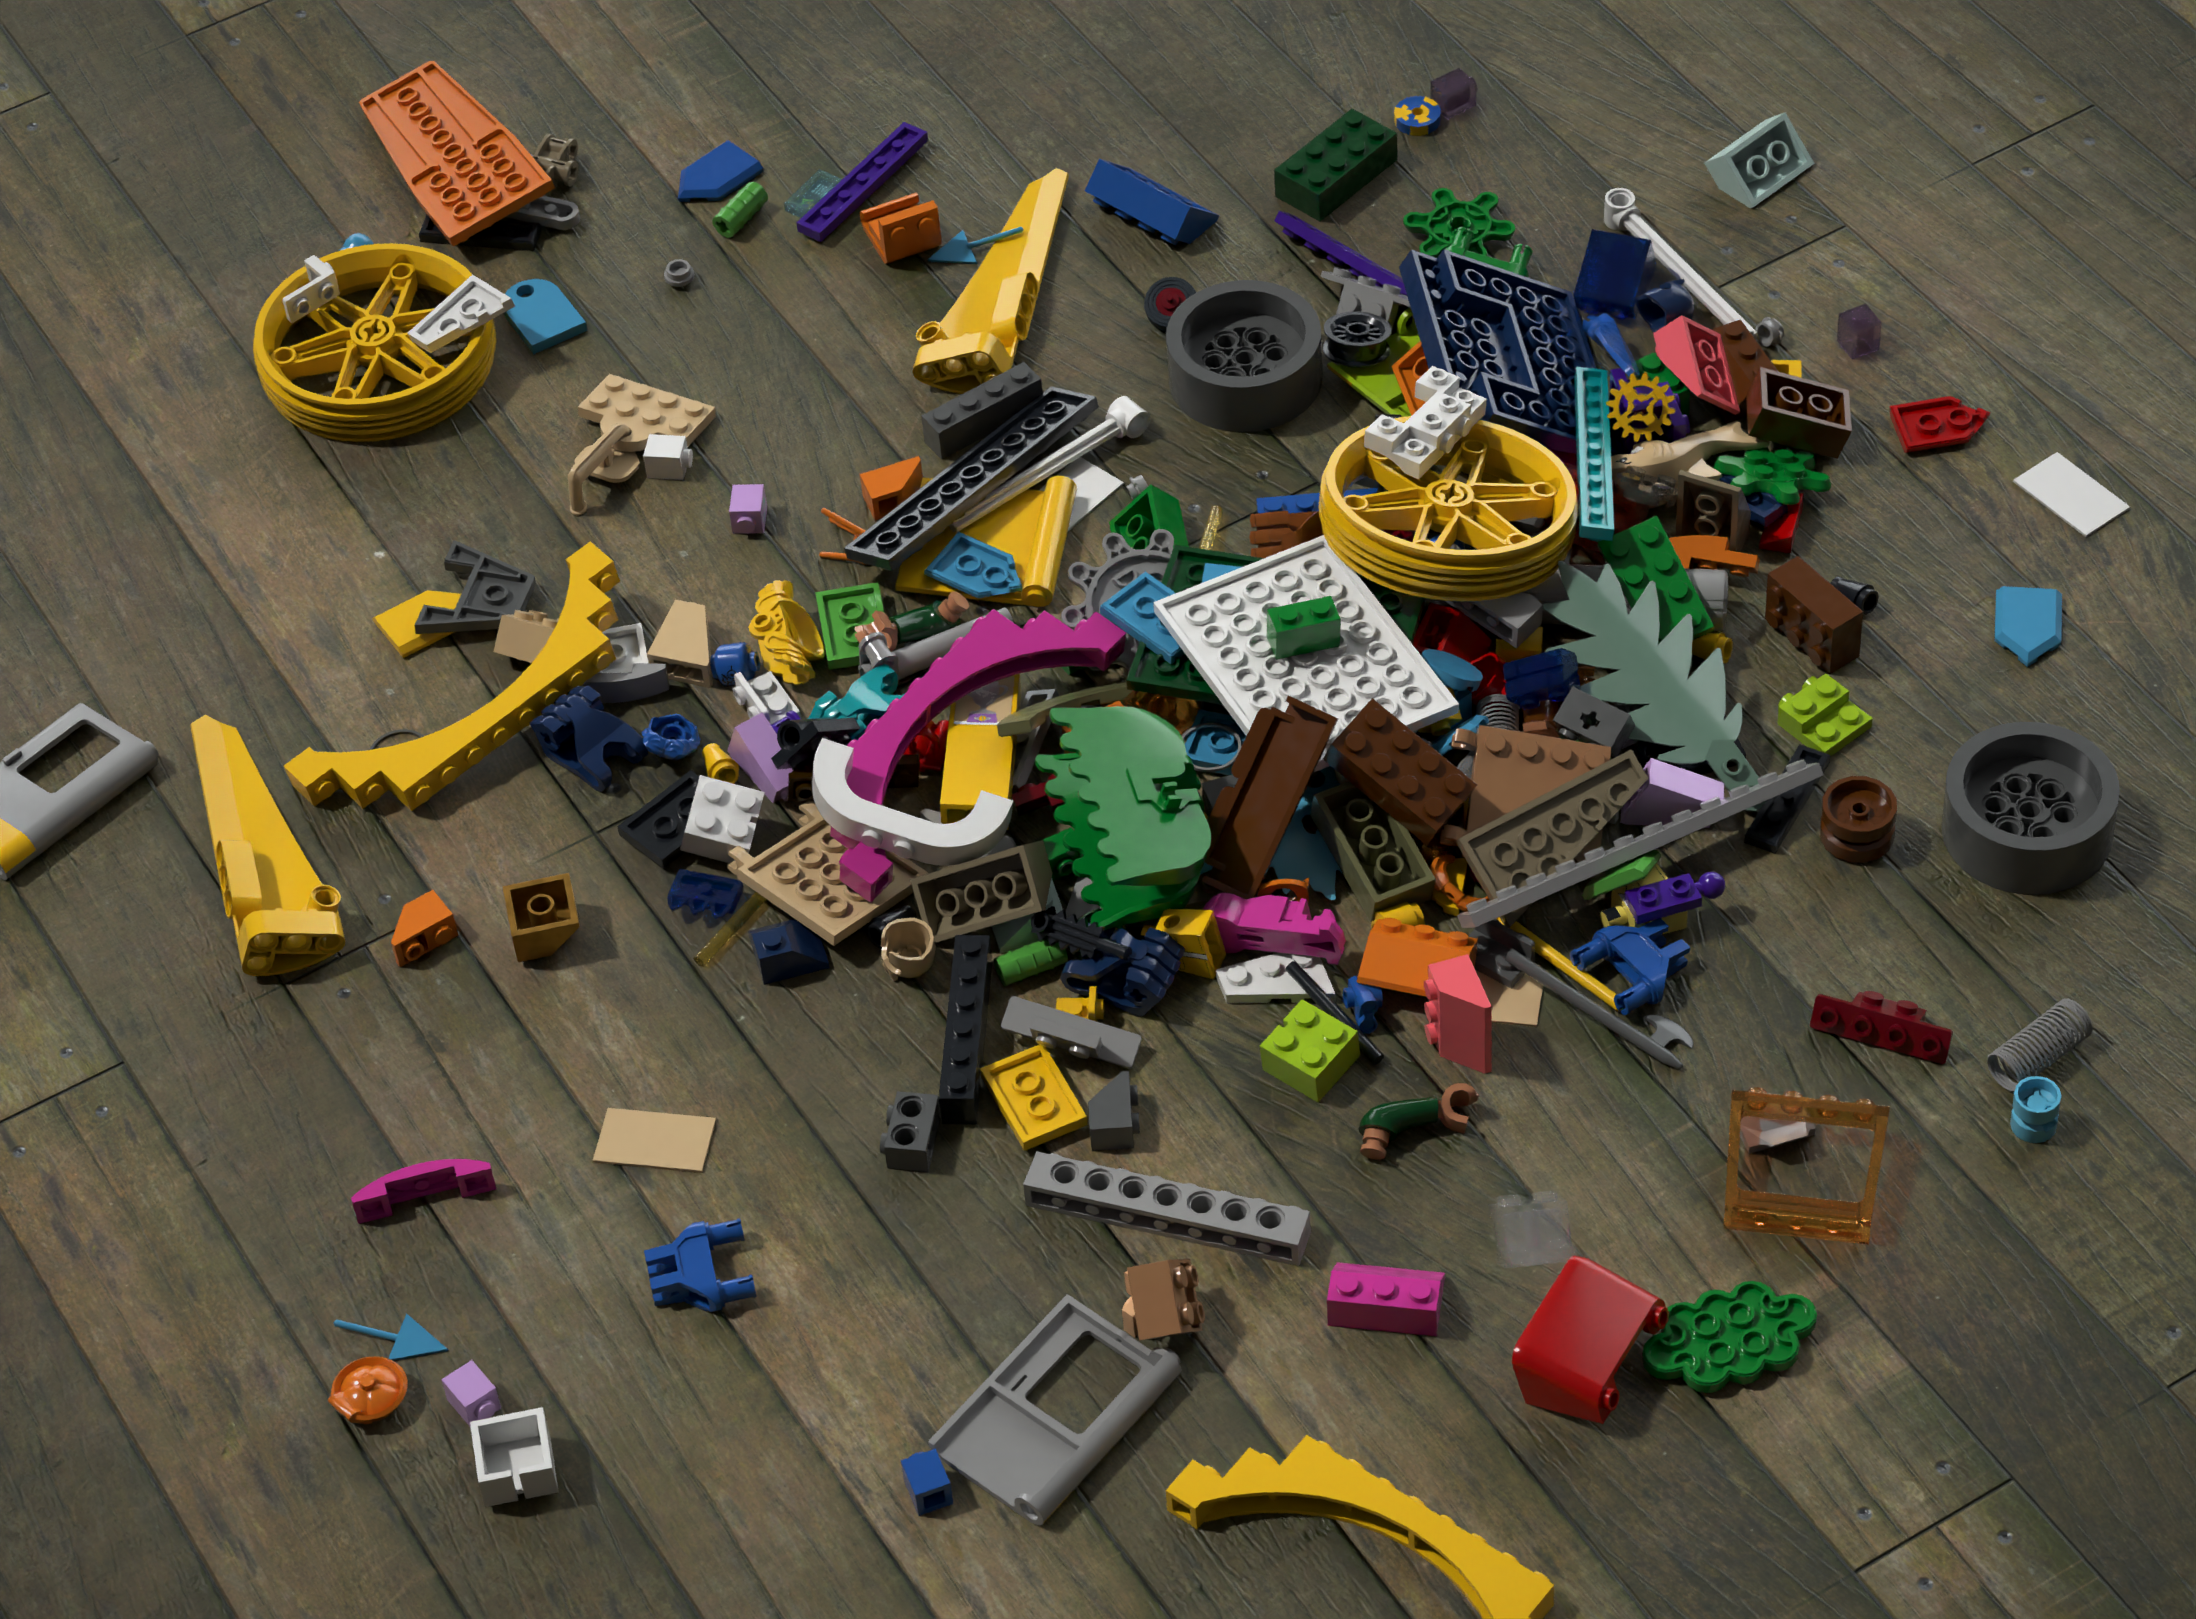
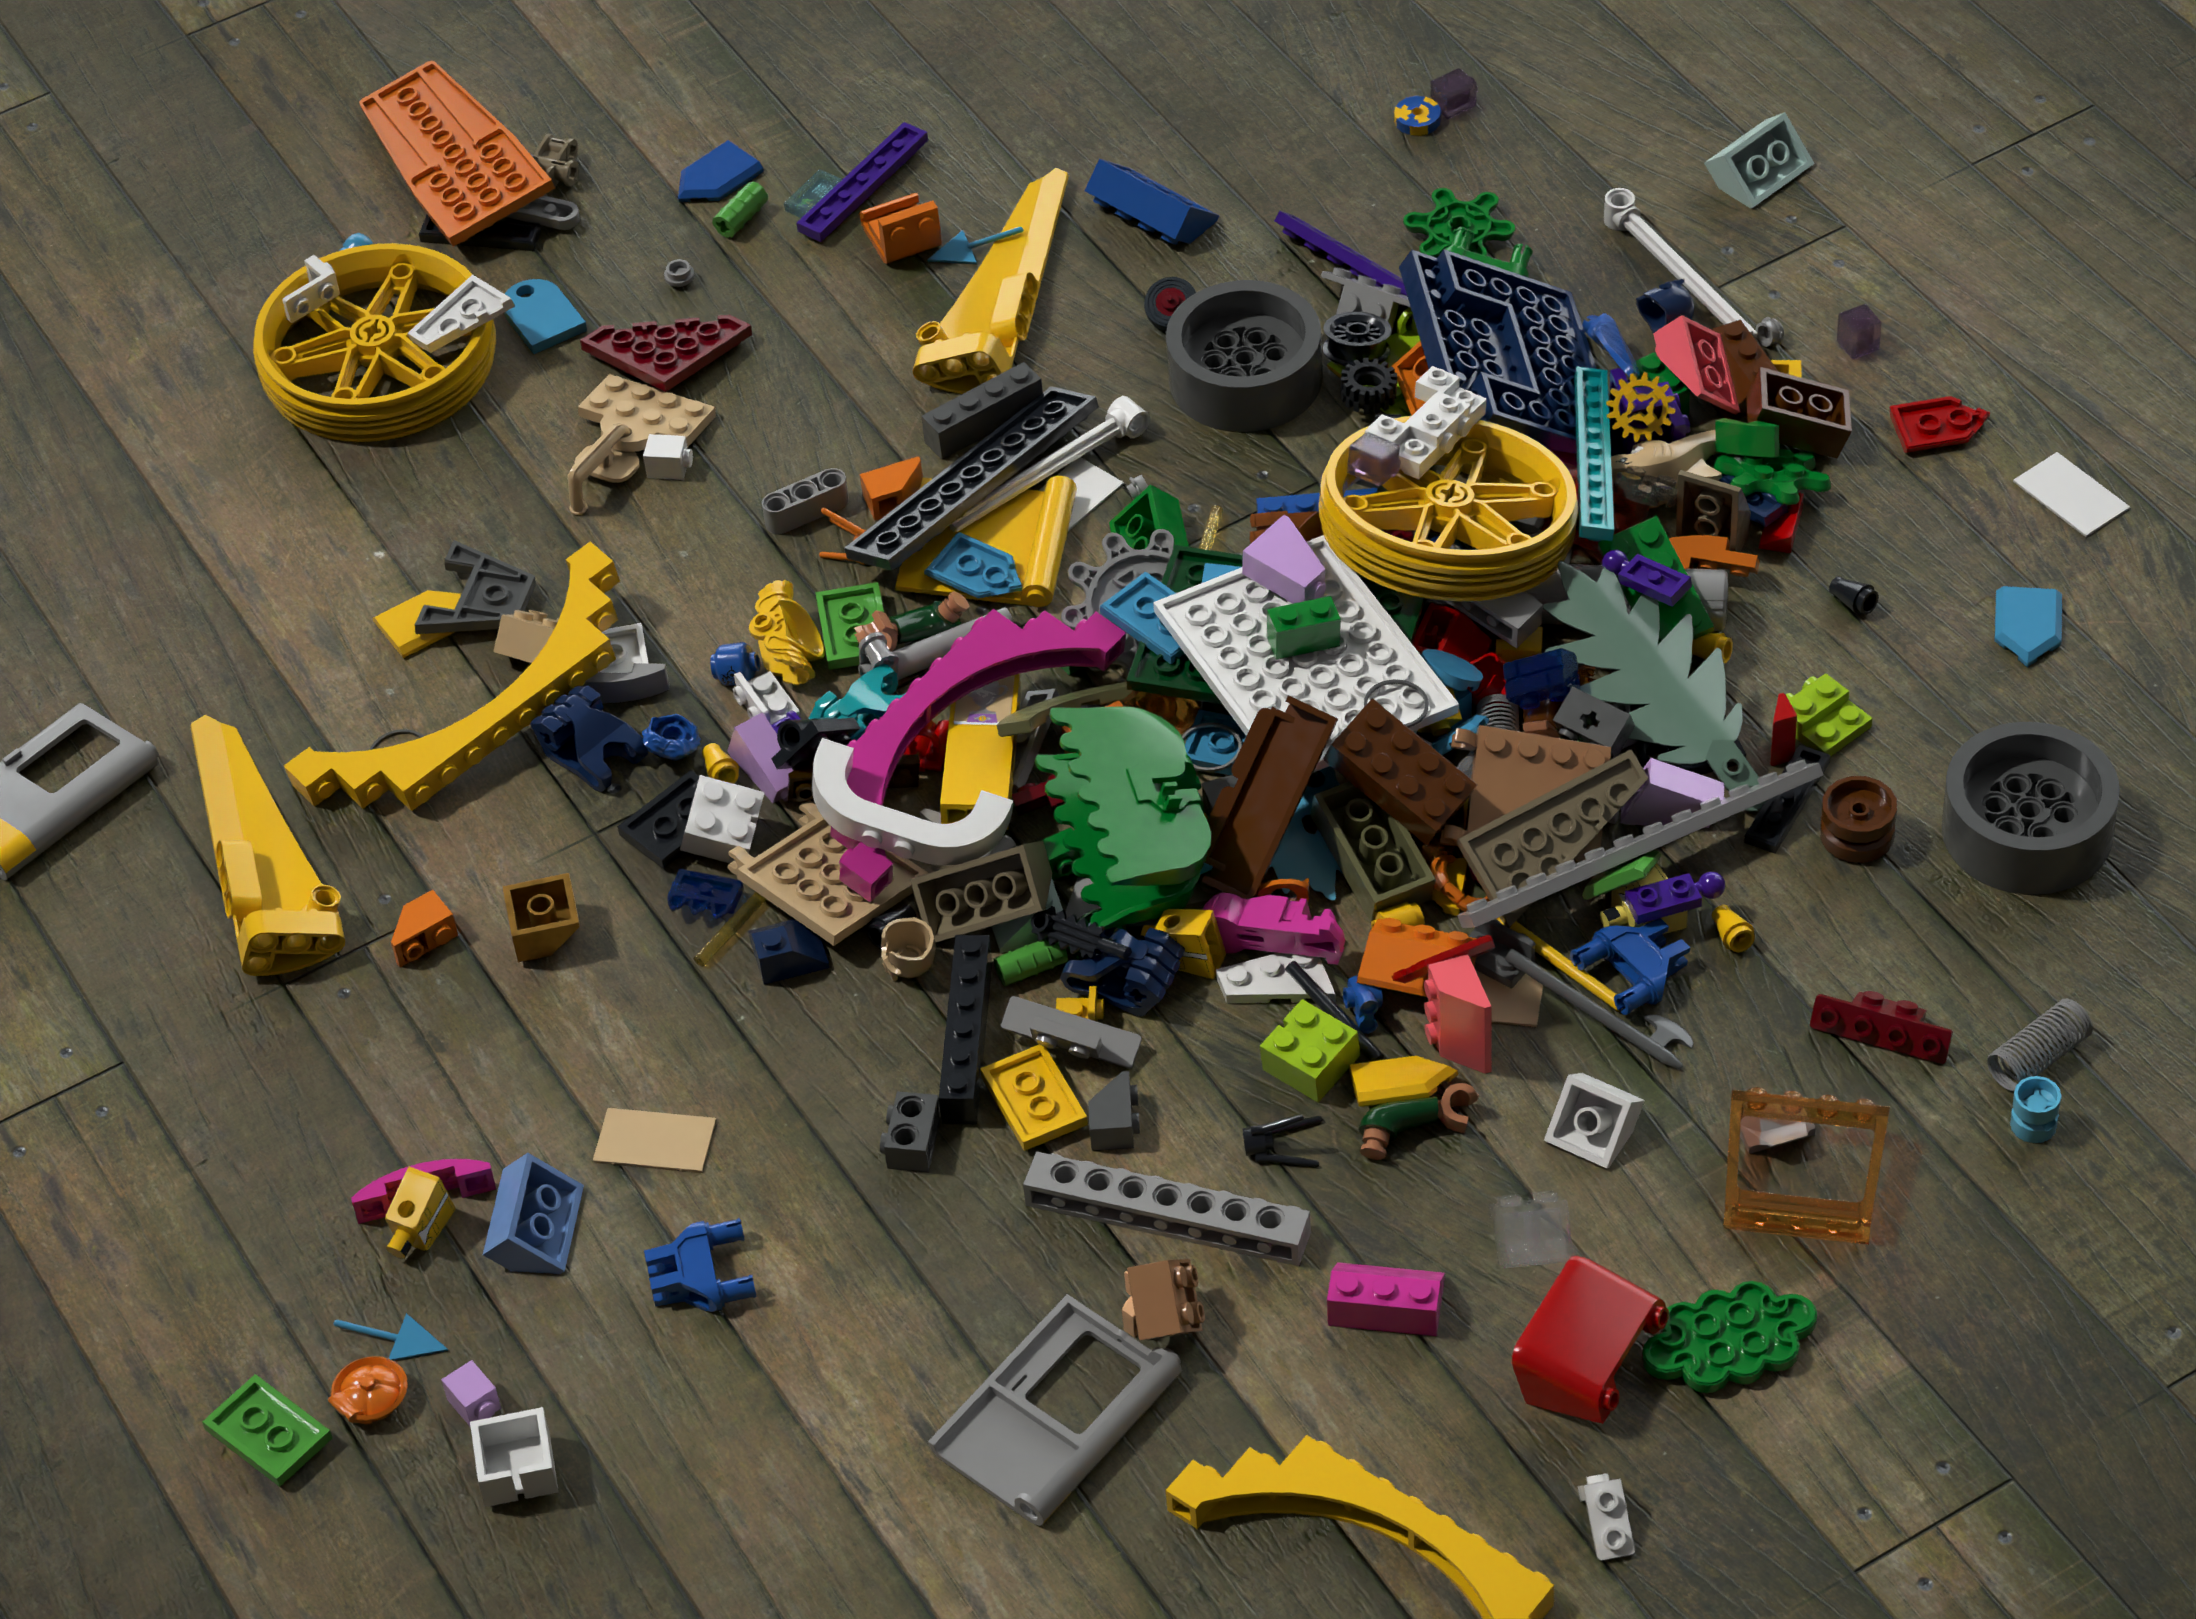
tan slope [647,599,713,688] -> none
lavender brick [729,484,767,534] -> none
blue brick [901,1448,954,1516] -> none
dark green brick [1274,108,1398,222] -> none
clear blue slope [1573,229,1657,320] -> none
reddish brown brick [1765,556,1863,674] -> none
none -> bright green plate [202,1374,333,1487]
none -> yellow torso [385,1167,456,1259]
none -> medium blue slope [483,1153,584,1274]
none -> dark red plate [580,315,752,392]
none -> light grey beam [762,468,849,534]
none -> lavender slope [1242,515,1326,604]
none -> black plant [1243,1114,1323,1167]
none -> black tyre [1340,358,1397,414]
none -> brick [1347,432,1401,486]
none -> yellow tile [1349,1056,1458,1107]
none -> dark grey piece [1364,679,1429,728]
none -> red tile [1392,935,1495,983]
none -> white slope [1544,1073,1645,1168]
none -> white bracket [1578,1473,1635,1560]
none -> dark purple plate [1602,550,1692,607]
none -> yellow cone [1712,905,1755,952]
none -> green slope [1715,418,1779,458]
none -> red slope [1770,693,1797,766]

